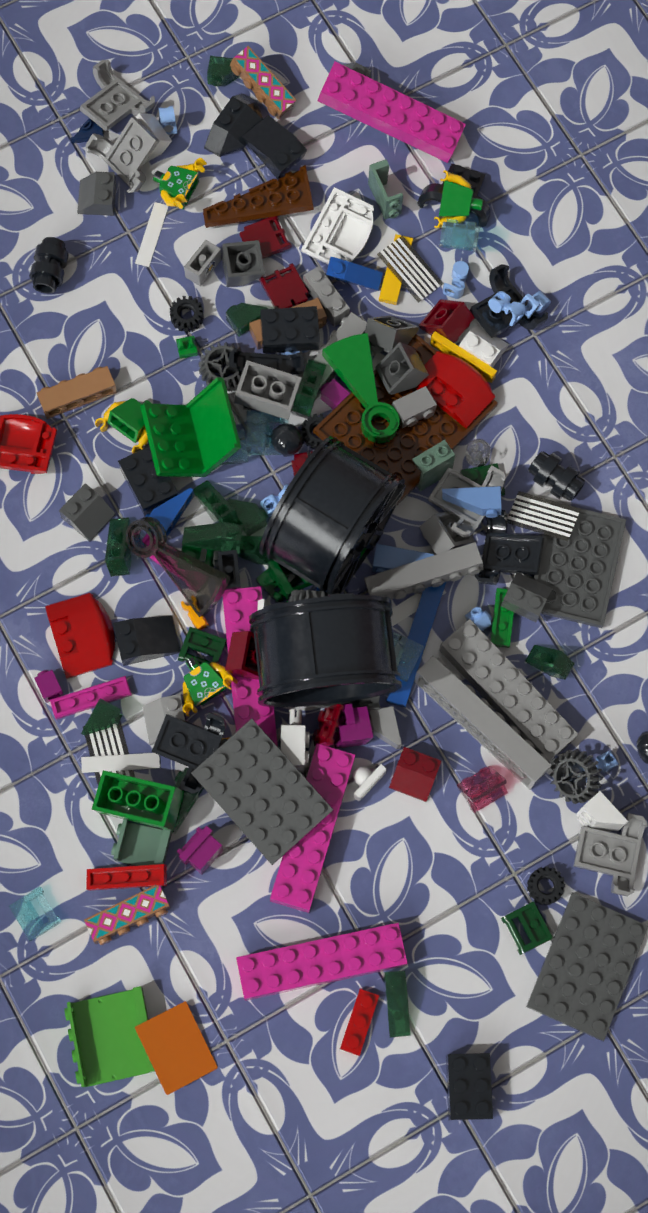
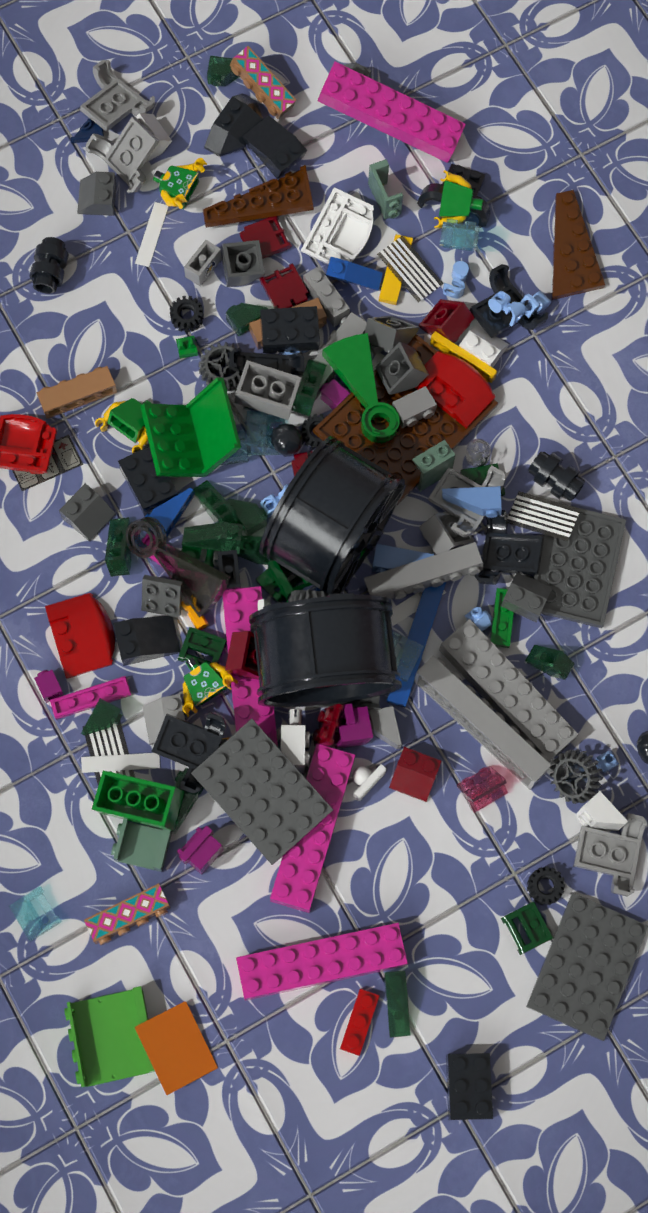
red plate [86,864,167,891] -> none
light blue leg [158,106,177,135] -> none
none -> clear smoke sticker [12,434,83,491]
none -> dark grey plate [141,575,183,618]
none -> reddish brown wing [552,190,605,300]

